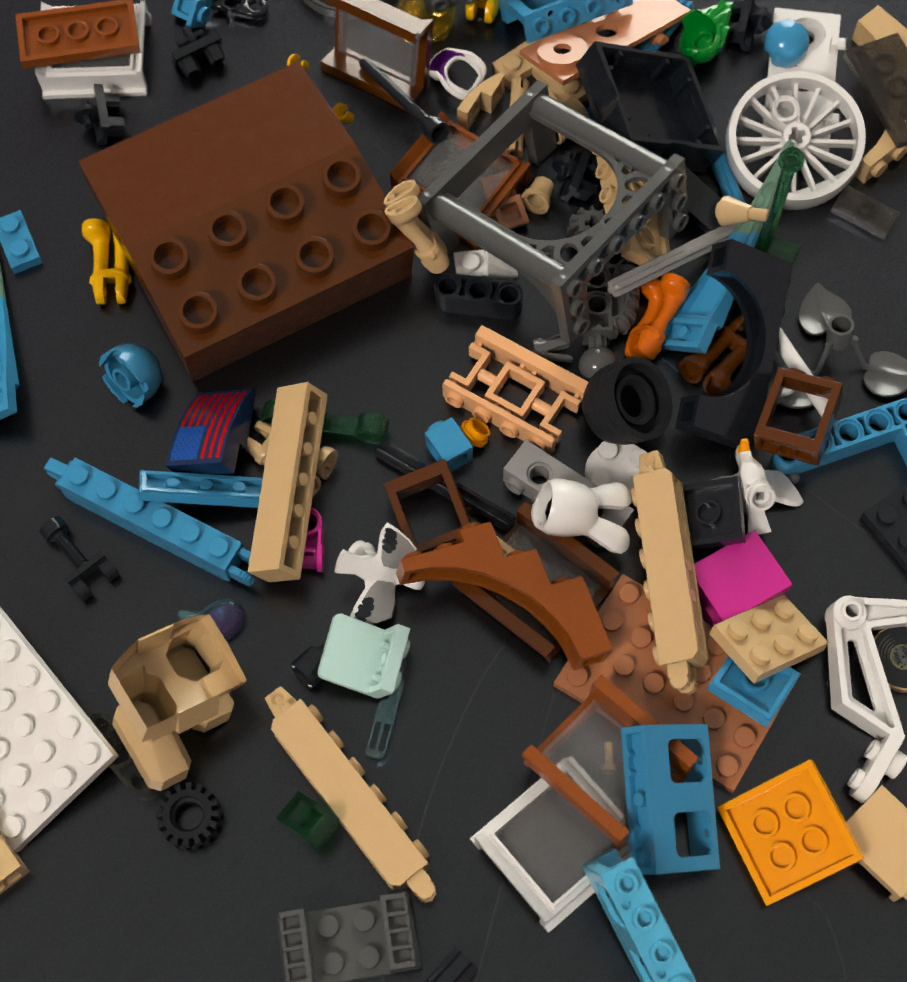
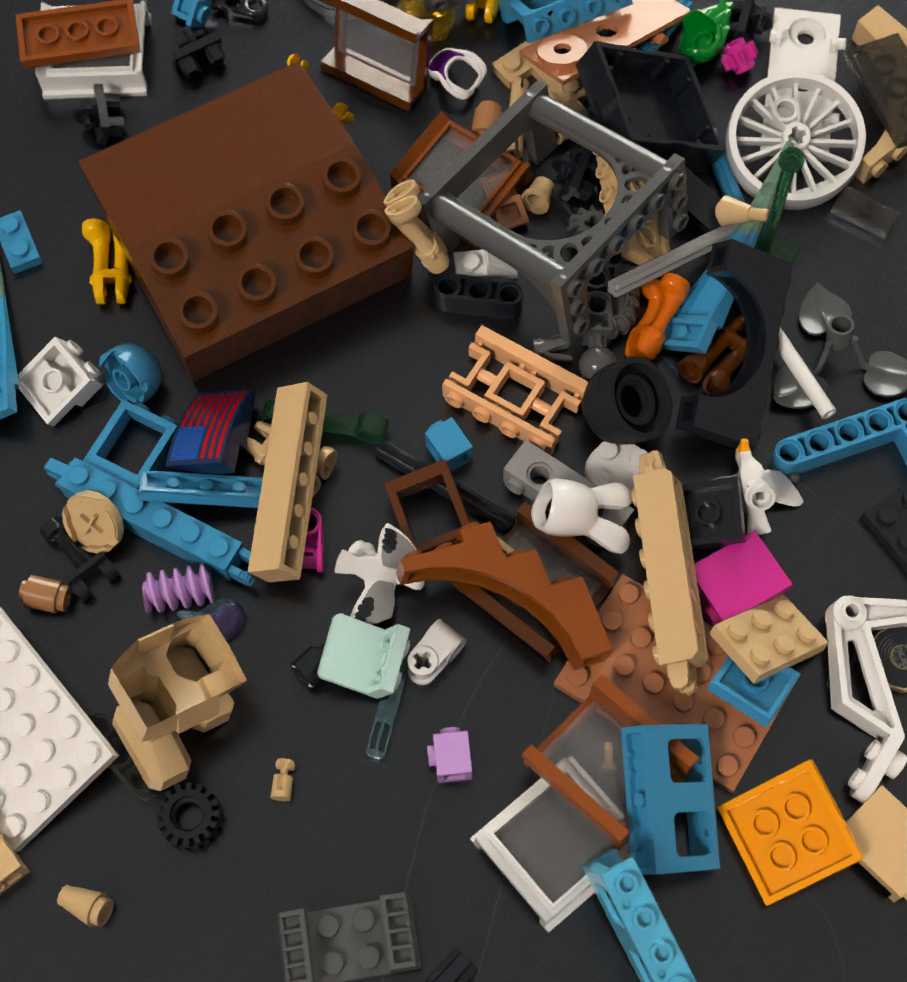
tan hinge [265,686,437,904] -> none
clear green slope [276,791,339,851] -> none
black piece [359,58,449,144] -> none
tan slope [457,72,505,130] -> none
light orange plate [459,417,490,447] -> none
reddish brown window [754,367,843,466] -> none
dark azure hair [764,19,809,69] -> none
none -> white plate [18,337,103,426]
none -> medium nougat brick [19,575,72,613]
none -> tan cone [57,885,114,927]
none -> tan tile [62,490,124,554]
none -> dark azure window [83,399,178,490]
none -> lavender piece [142,563,215,614]
none -> tan piece [270,758,295,802]
none -> white piece [407,619,467,685]
none -> lavender brick [427,727,472,783]
none -> medium nougat brick [471,100,503,137]
none -> dark pink gear [721,37,759,74]

